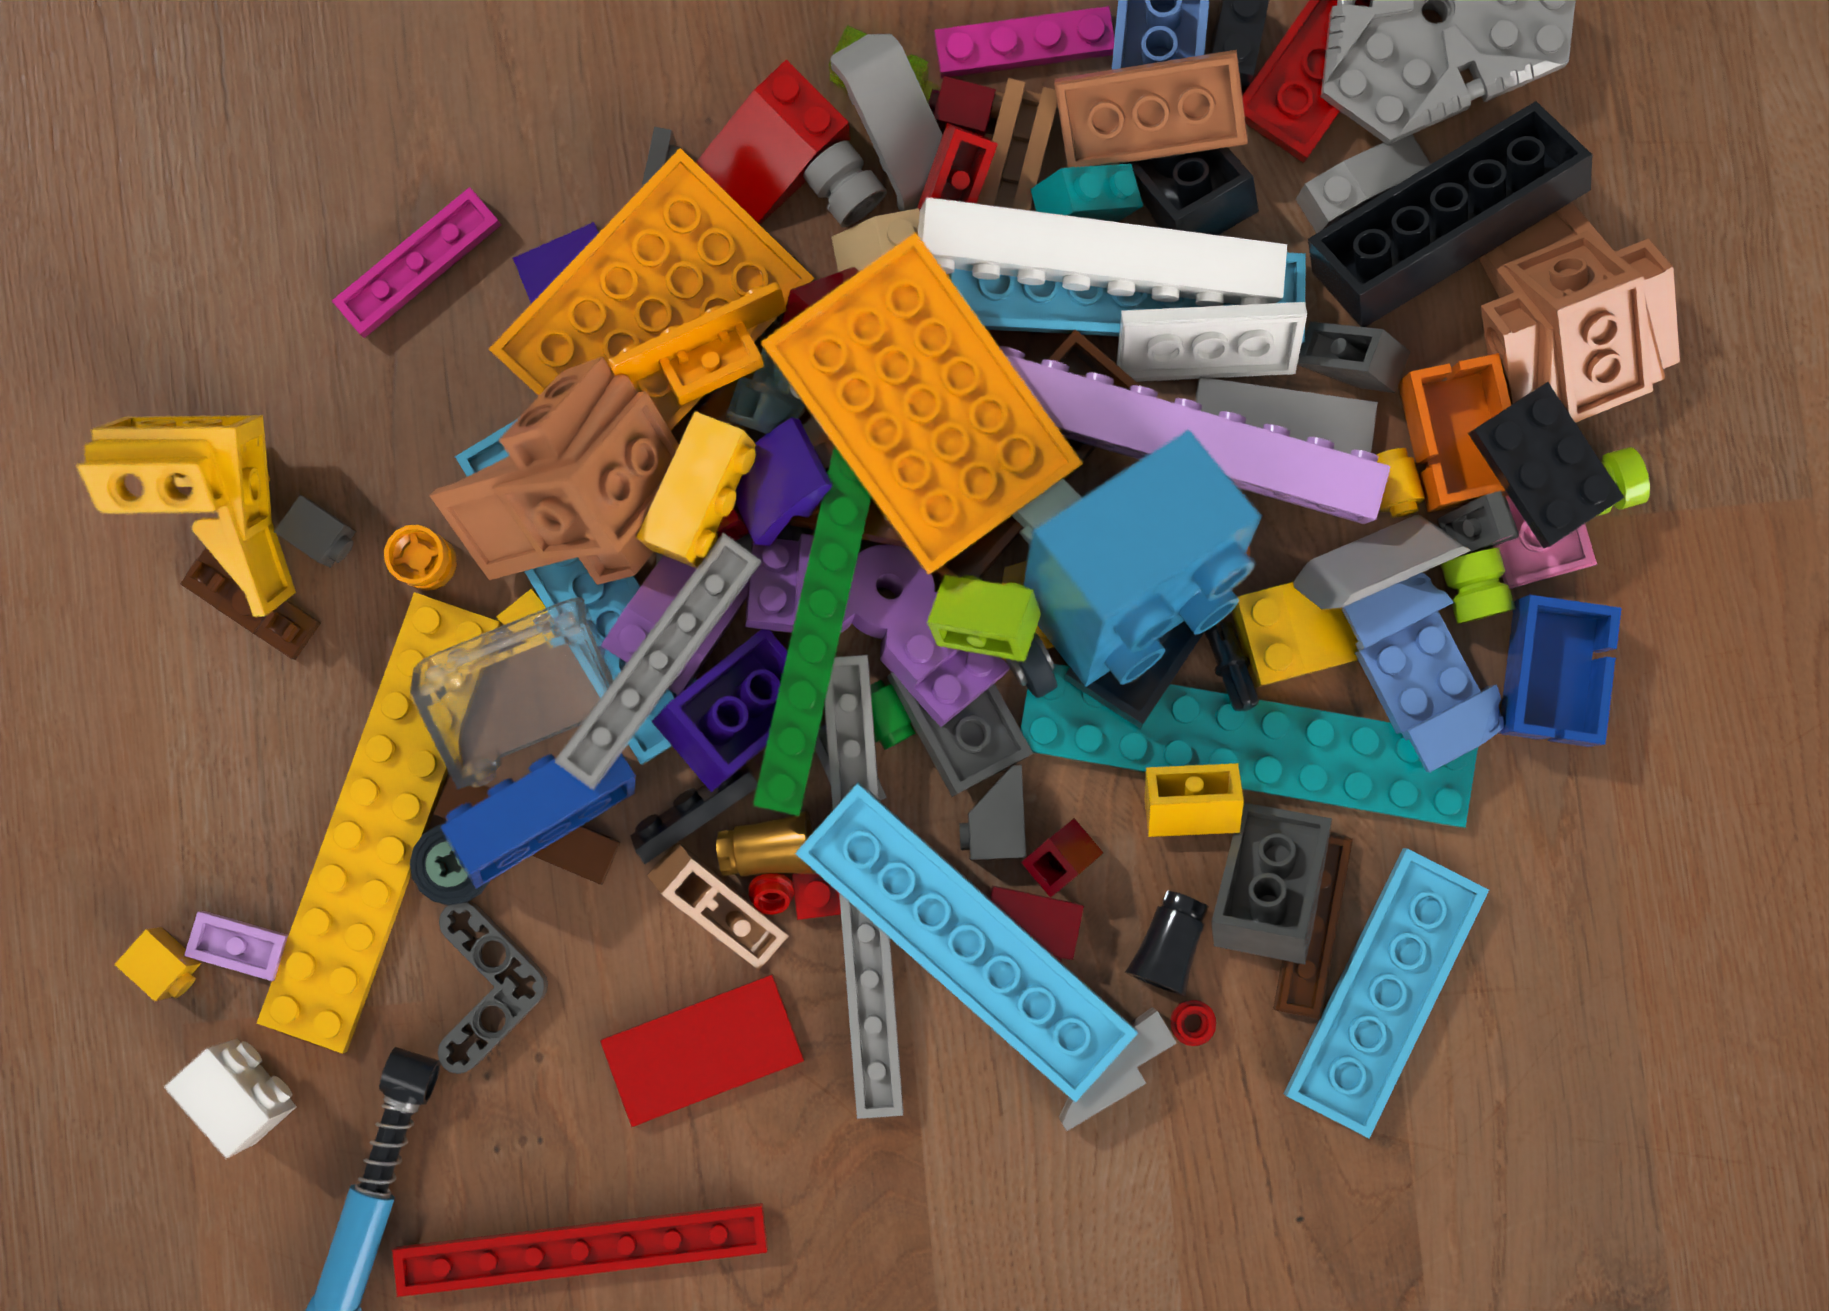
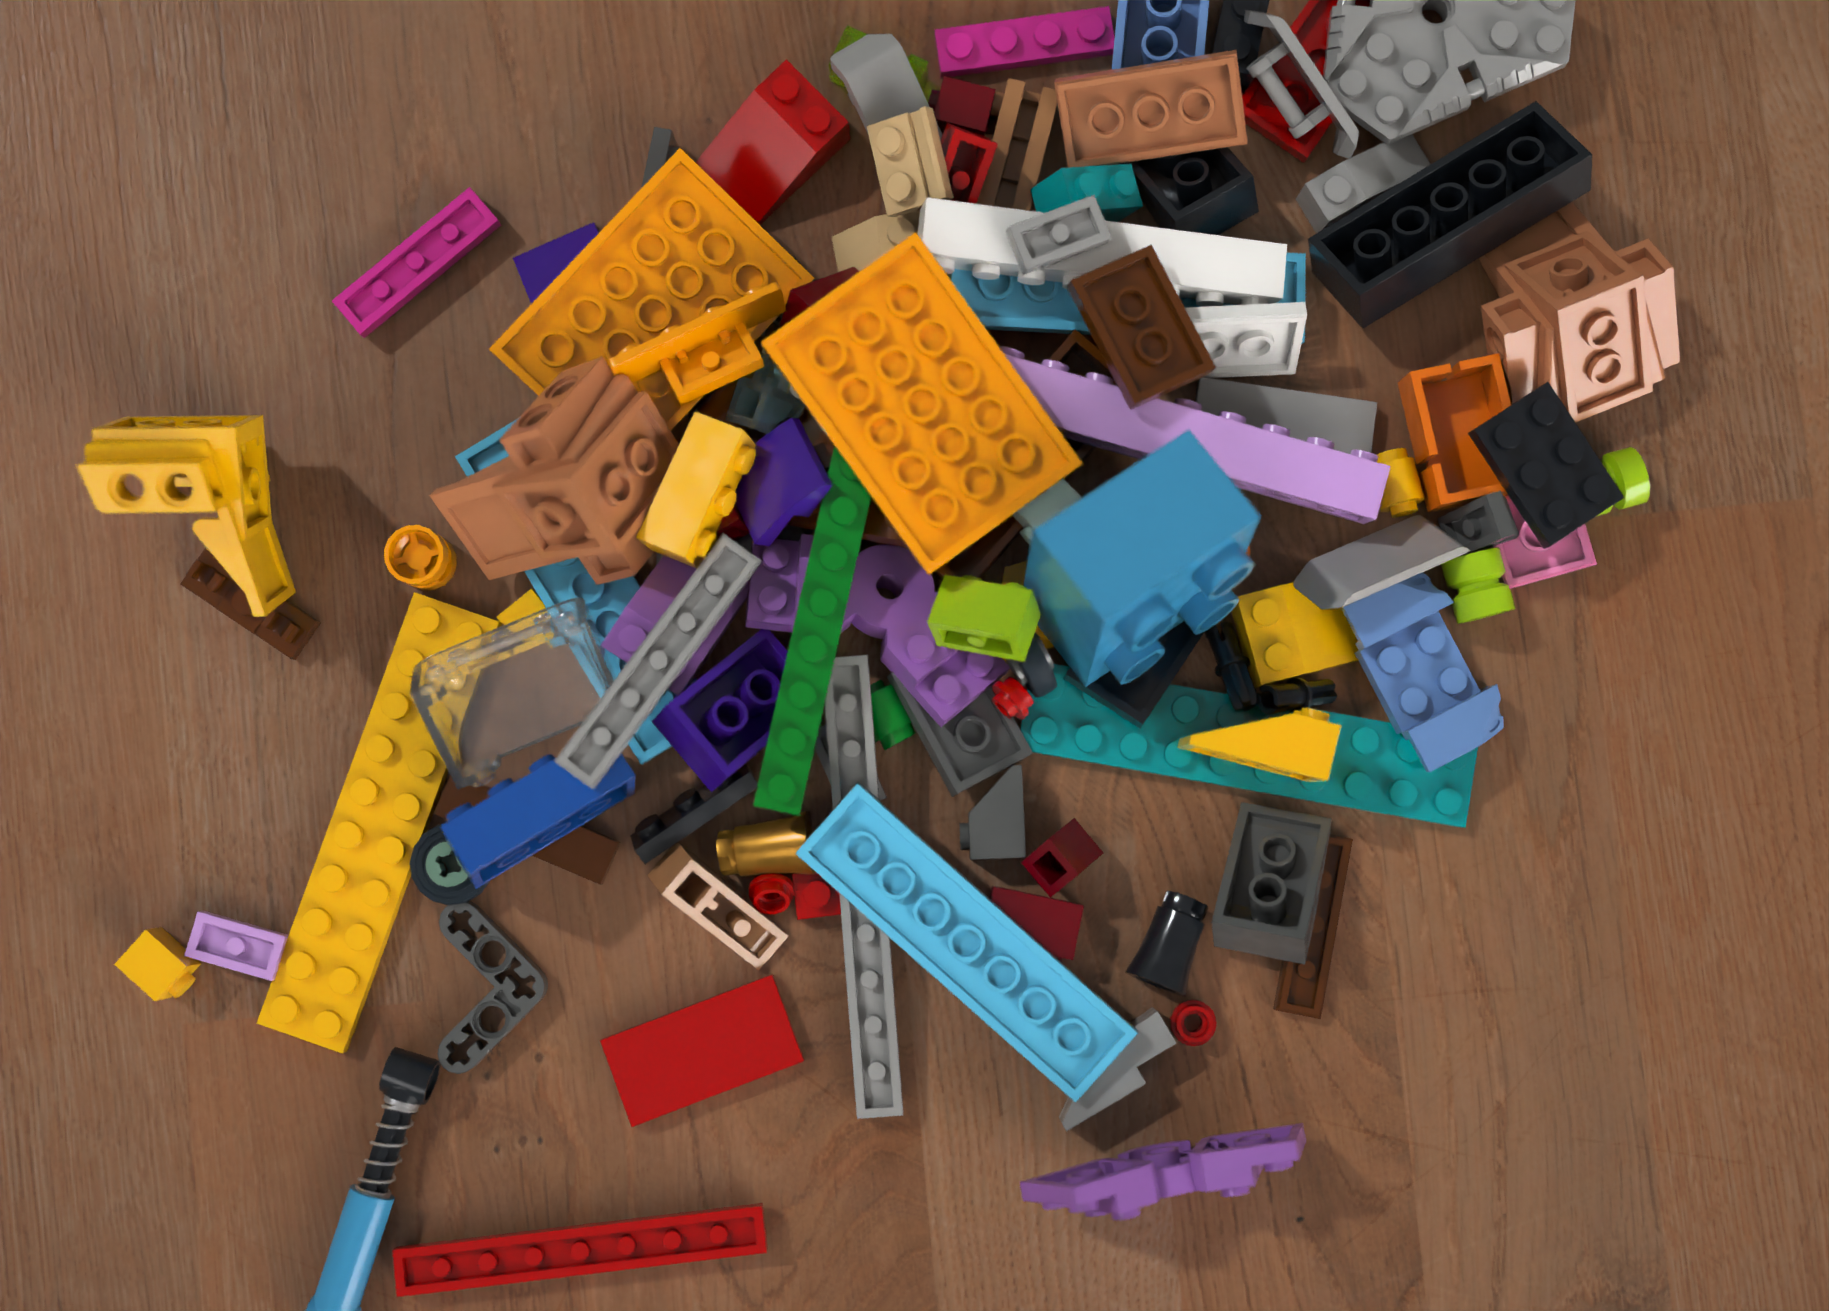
white brick [164,1039,297,1158] -> none
dark grey brick [274,495,356,568] -> none
light grey wheel [803,141,887,227] -> none
yellow brick [1144,763,1244,837] -> none
medium azure plate [1283,848,1489,1138] -> none
dark grey slope [1297,322,1411,393] -> none
blue piece [1498,595,1622,747] -> none
none -> tan plate [867,106,954,217]
none -> red plate [992,677,1034,720]
none -> light grey plate [1005,195,1112,275]
none -> medium lavender plate [1020,1123,1306,1220]
none -> reddish brown plate [1067,244,1216,410]
none -> yellow slope [1177,708,1341,782]
none -> light grey piece [1244,10,1359,159]
none -> black axle [1257,678,1337,715]

